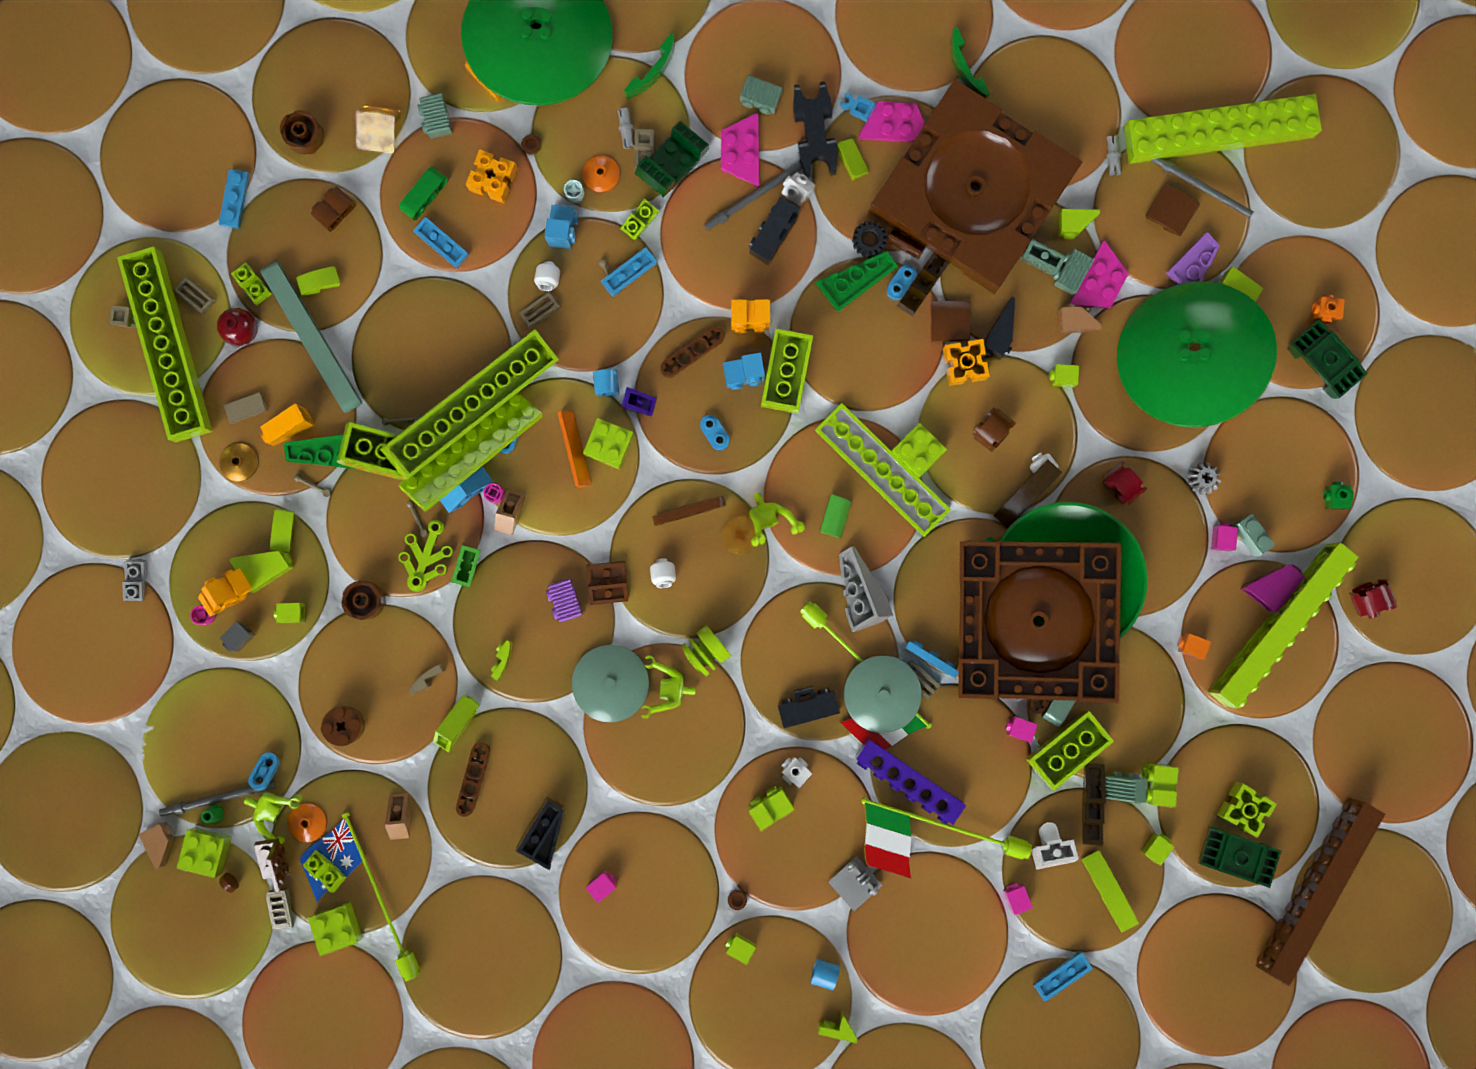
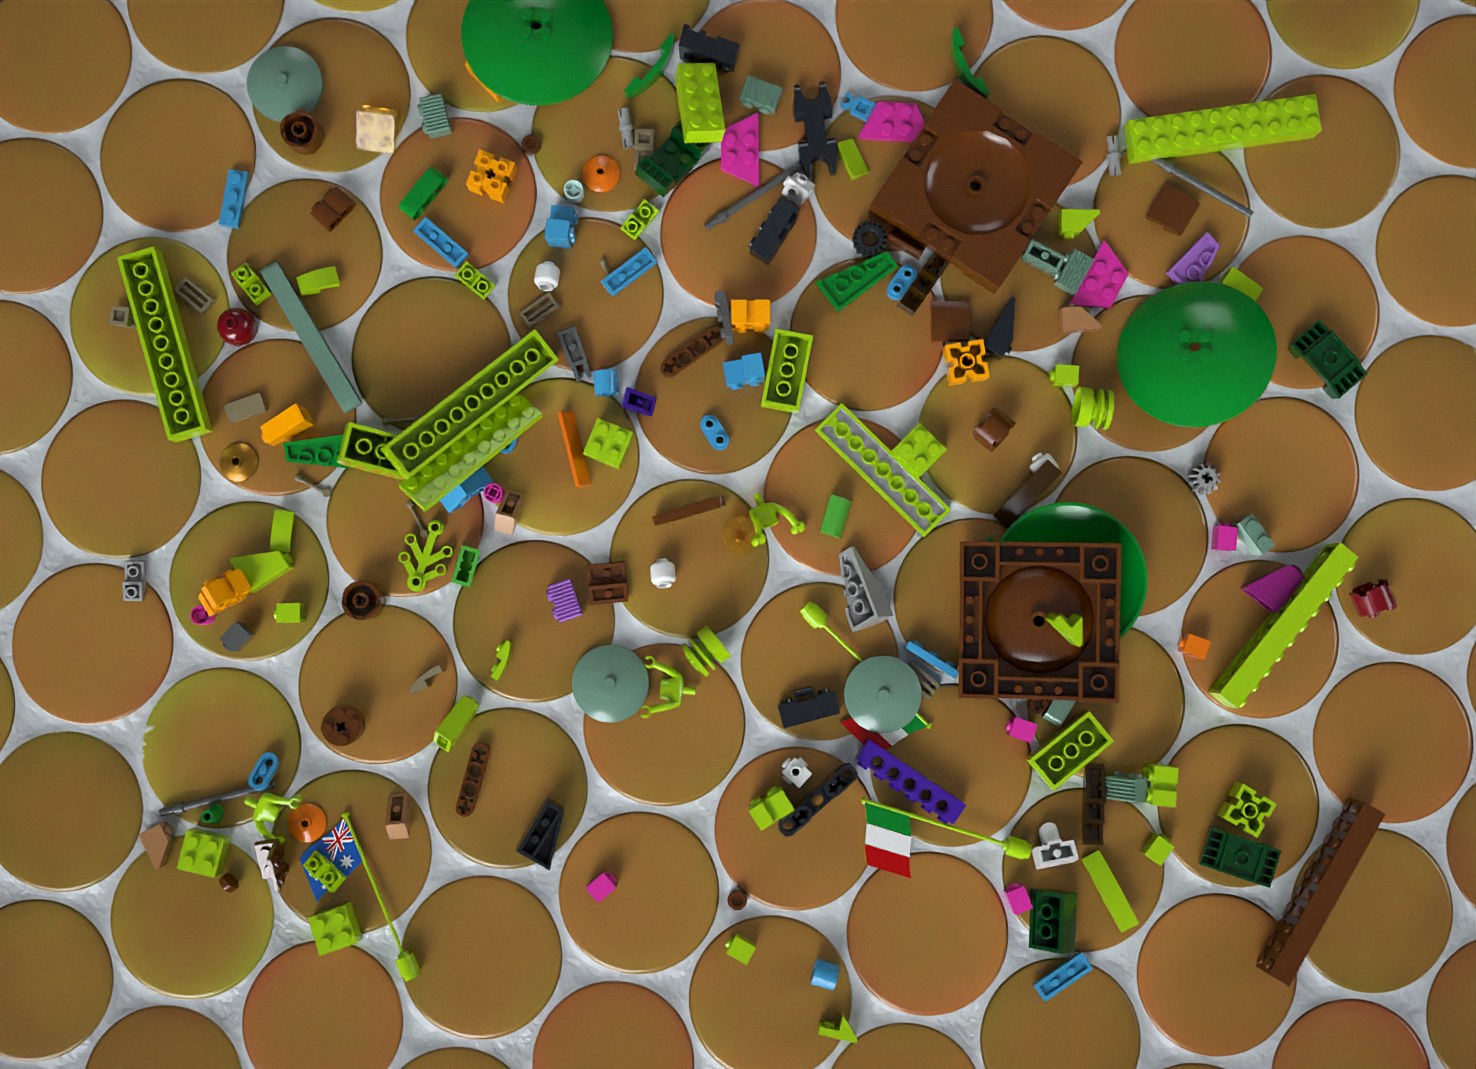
dark tan slope [266,888,293,930] -> none
light grey hinge [828,856,883,911] -> none
dark red brick [1102,461,1147,505] -> none
orange brick [1312,295,1345,324] -> none
green brick [1323,482,1354,510] -> none
none -> sand green dish [247,46,324,122]
none -> lime slope [454,261,496,300]
none -> dark grey hinge [557,326,592,382]
none -> lime brick [675,63,725,143]
none -> black wedge [679,24,740,73]
none -> dark grey hinge [714,290,734,345]
none -> black piece [778,763,858,837]
none -> dark green slope [1029,888,1077,954]
none -> lime slope [1045,613,1082,647]
none -> lime wheel [1072,386,1114,430]

